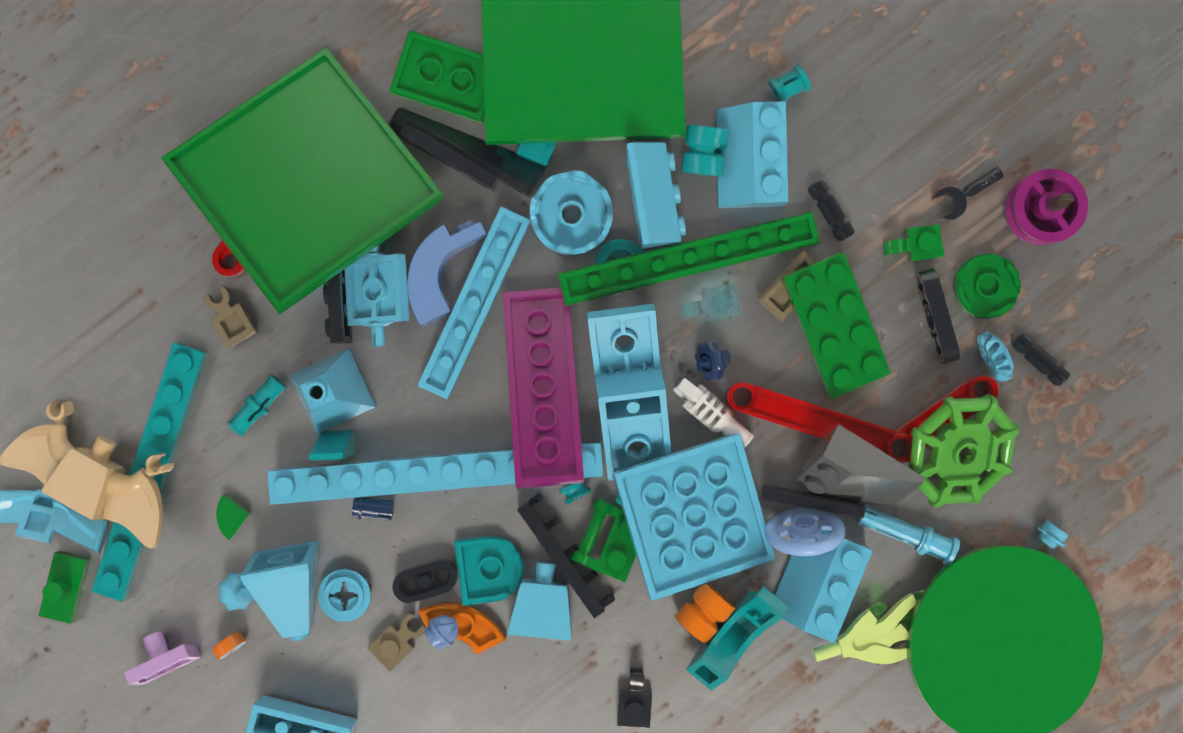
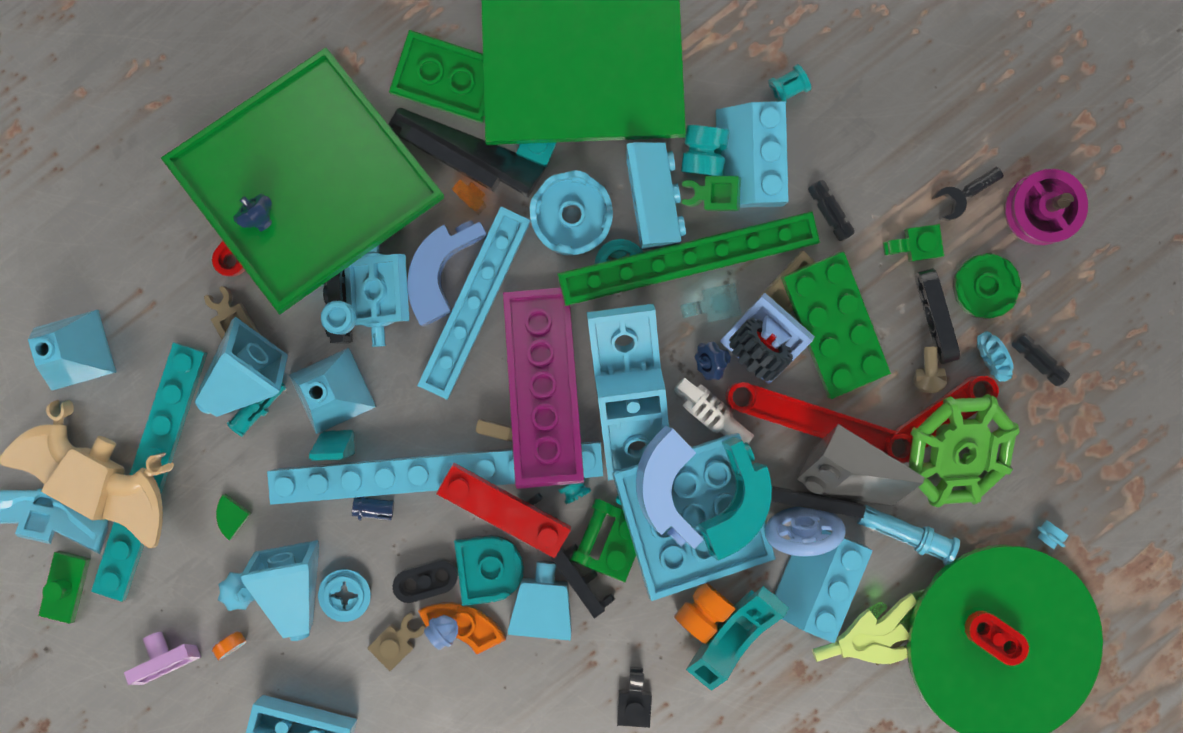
none -> medium azure slope [28,310,116,391]
none -> medium azure slope [195,317,288,417]
none -> dark blue piece [233,193,272,231]
none -> medium azure tile [321,301,357,335]
none -> red plate [436,462,571,558]
none -> clear orange plate [452,179,487,215]
none -> dark tan tile [475,419,513,442]
none -> light blue arch [636,426,704,549]
none -> green plate [681,176,741,211]
none -> teal arch [698,437,772,561]
none -> plate [720,293,815,385]
none -> dark tan plate [914,347,947,393]
none -> red plate [965,611,1029,666]

